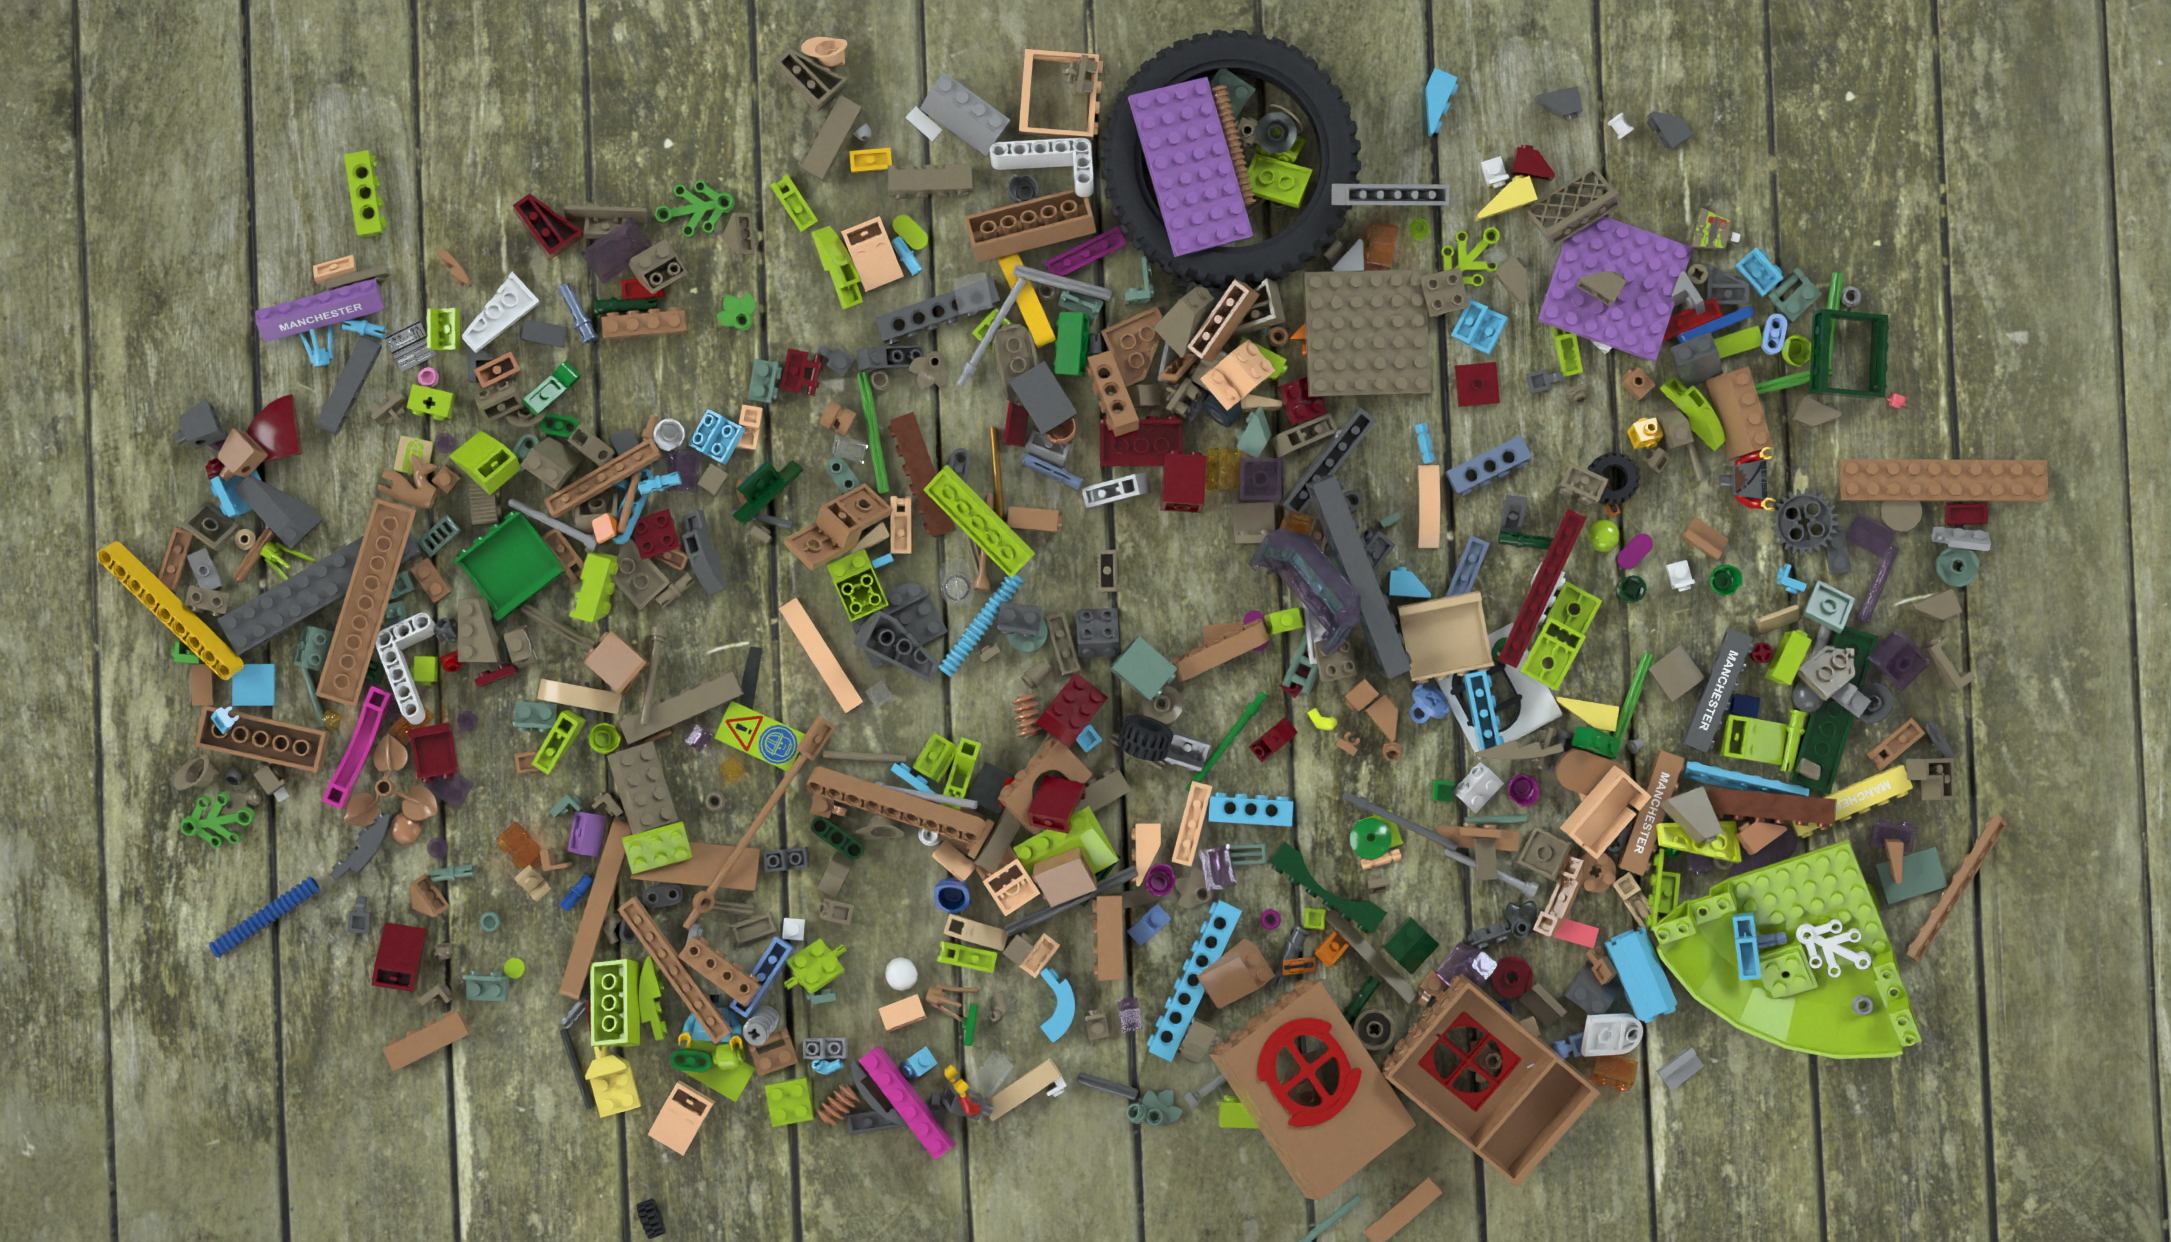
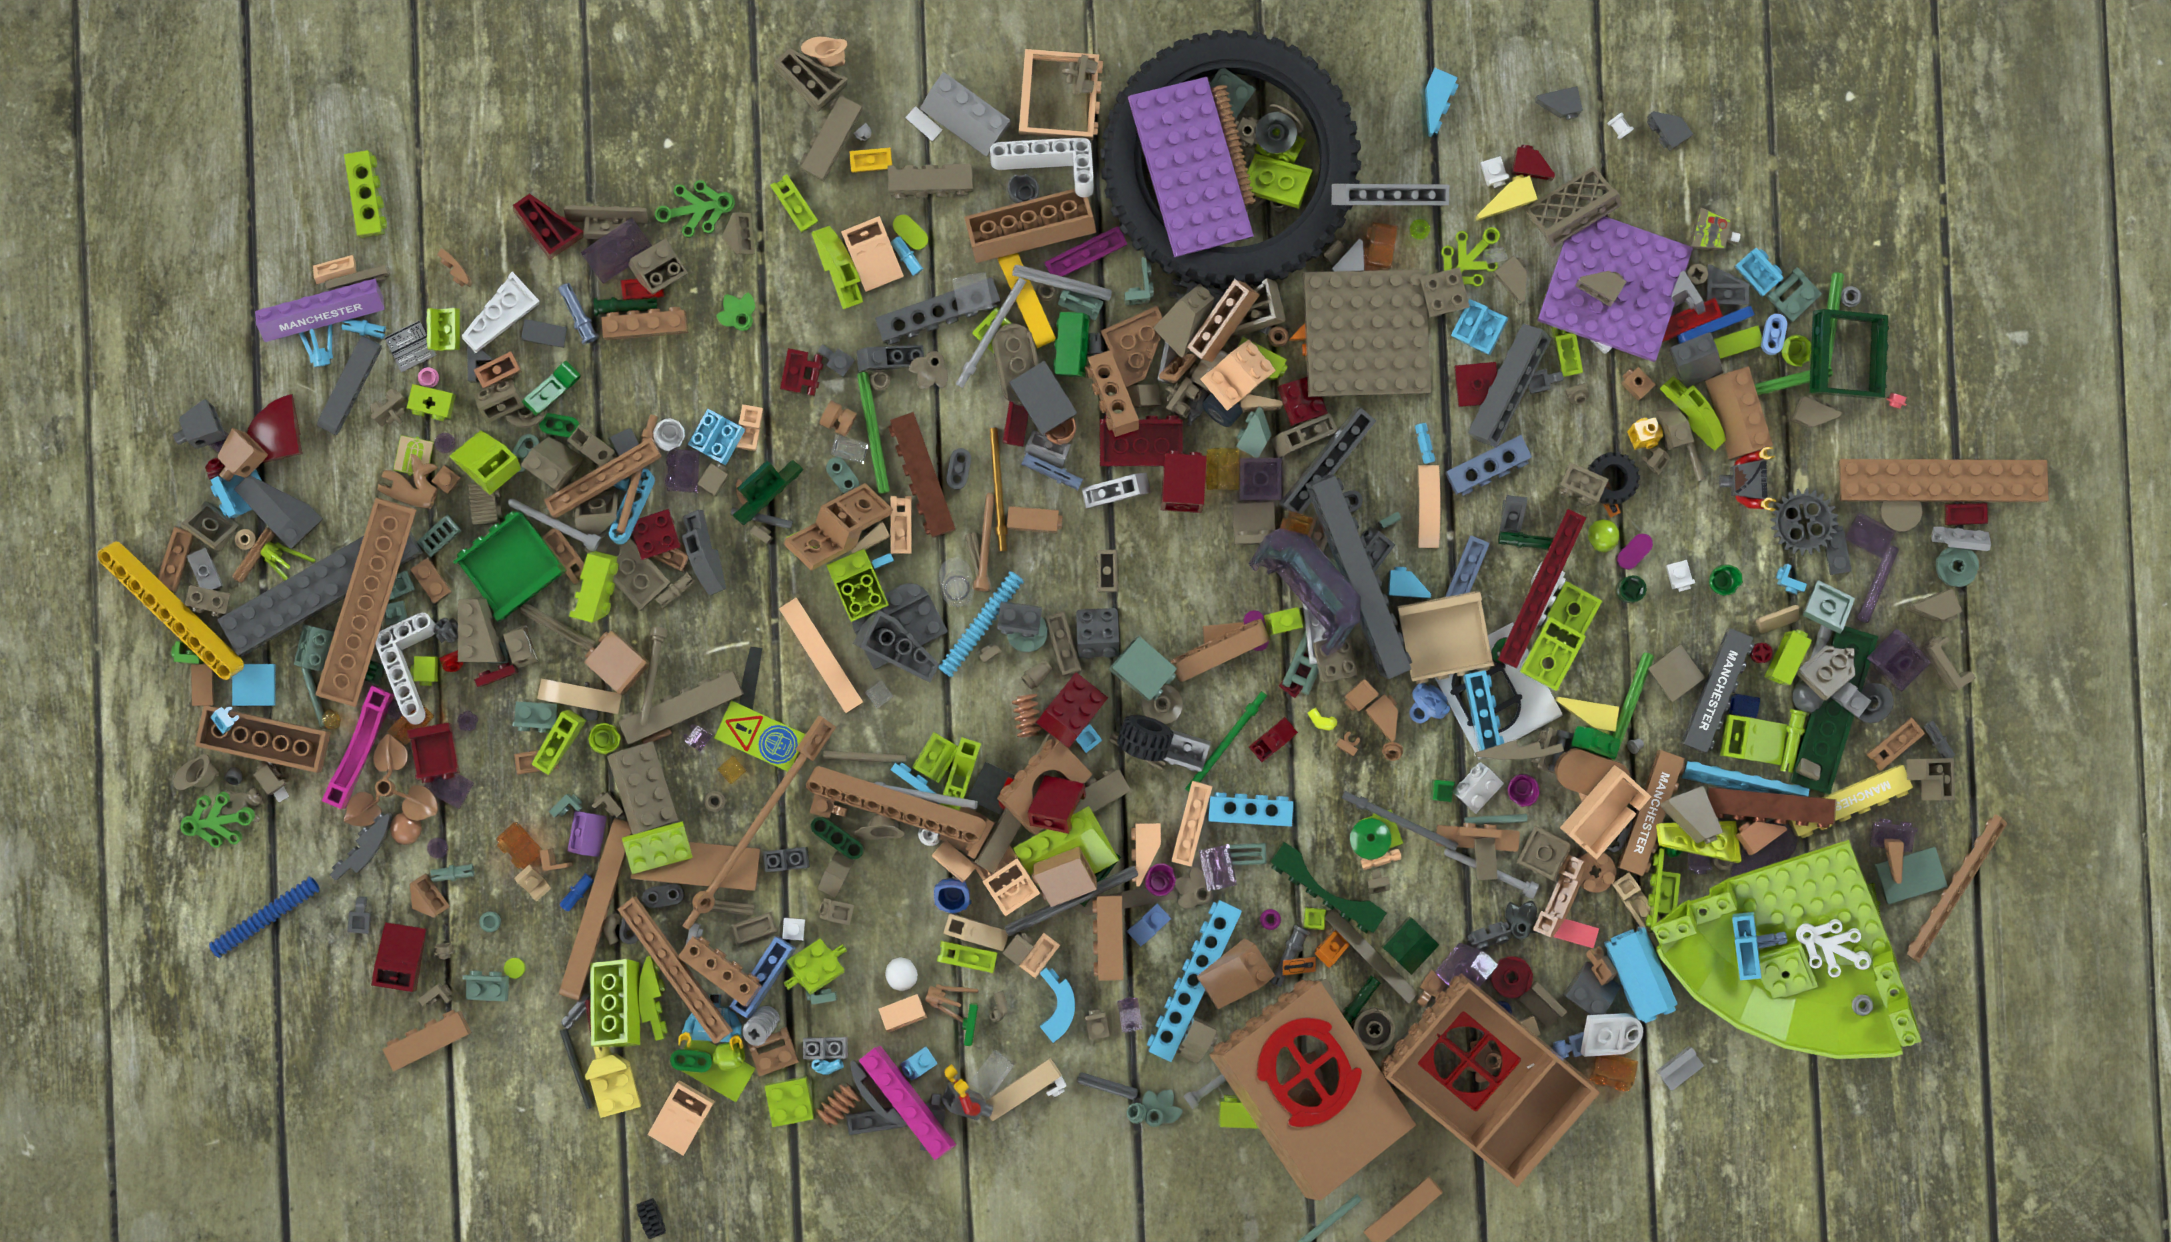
slope [592,513,617,544] -> none
medium azure pin [638,471,682,495] -> none
sand green bracket [748,359,783,404] -> none
lime plate [923,465,1035,578] -> none
medium nougat panel [1681,517,1729,560] -> none
none -> dark grey brick [1468,324,1552,448]

